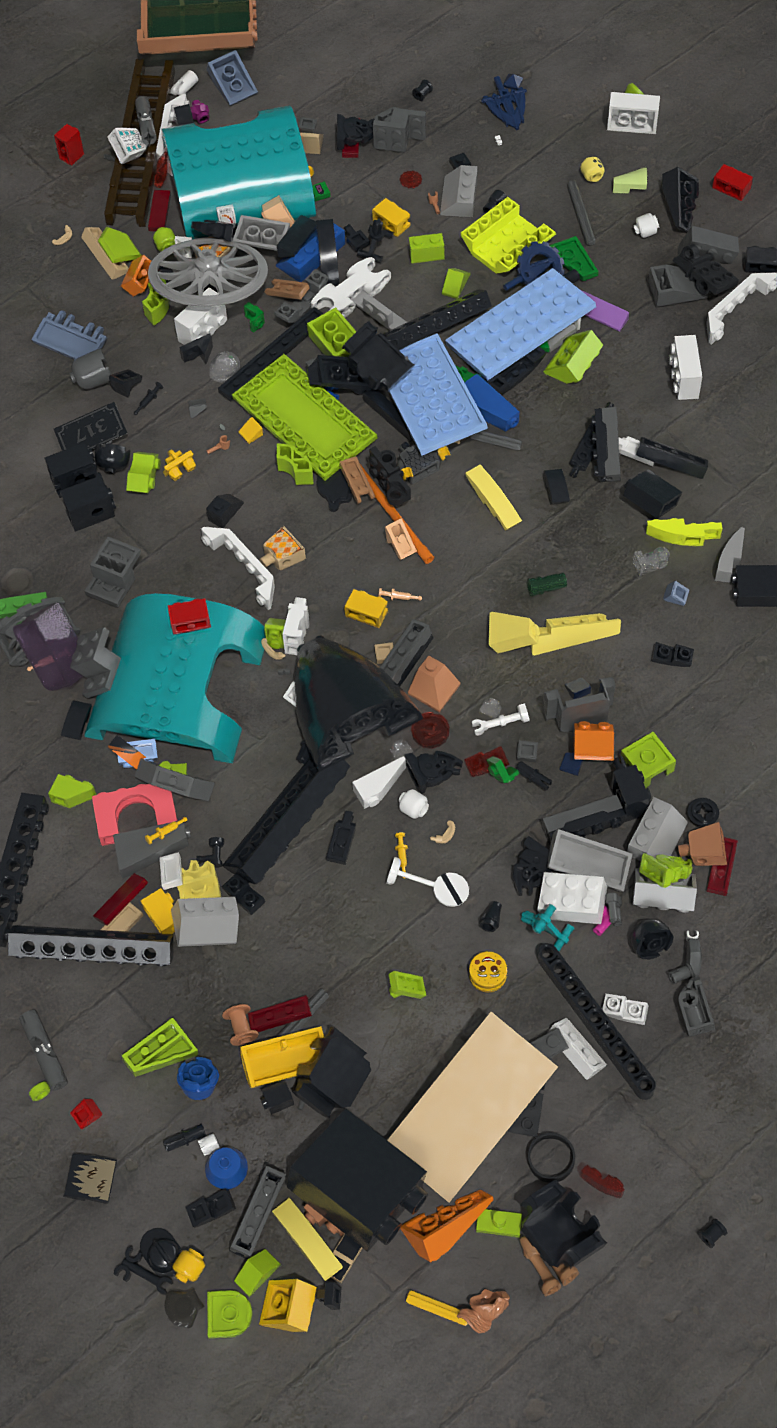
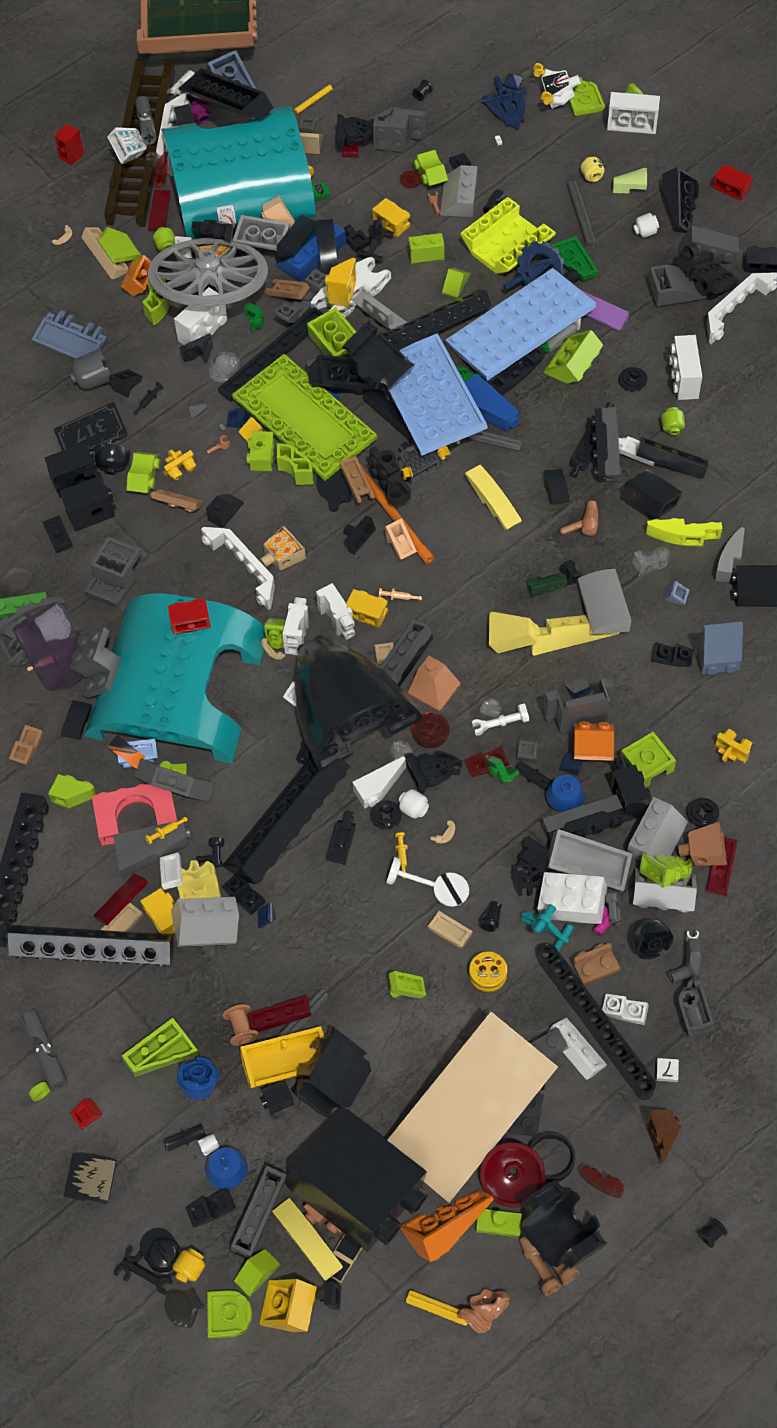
none -> medium nougat slope [9,725,45,765]
none -> black plate [43,516,73,553]
none -> medium nougat hinge [151,489,203,512]
none -> black slope [178,68,274,119]
none -> dark blue slope [226,407,249,428]
none -> lime brick [247,431,275,471]
none -> dark blue slope [258,903,276,928]
none -> yellow bar [293,85,333,115]
none -> white hips [316,583,355,640]
none -> yellow slope [325,258,357,307]
none -> black tile [344,515,376,555]
none -> black gear [371,800,402,830]
none -> lime brick [413,150,448,186]
none -> tan tile [428,911,473,950]
none -> dark red dish [480,1142,546,1208]
none -> torso [533,63,581,109]
none -> blue cone [546,775,585,812]
none -> nougat piece [560,501,598,536]
none -> black bush [560,560,582,585]
none -> lime tile [569,77,605,116]
none -> medium nougat bracket [572,943,621,986]
none -> light grey slope [577,569,632,634]
none -> black gear [619,367,647,391]
none -> reddish brown slope [646,1110,681,1164]
none -> white tile [656,1058,679,1082]
none -> lime head [661,407,685,435]
none -> sand blue slope [698,622,743,675]
none -> yellow hips [715,729,752,763]

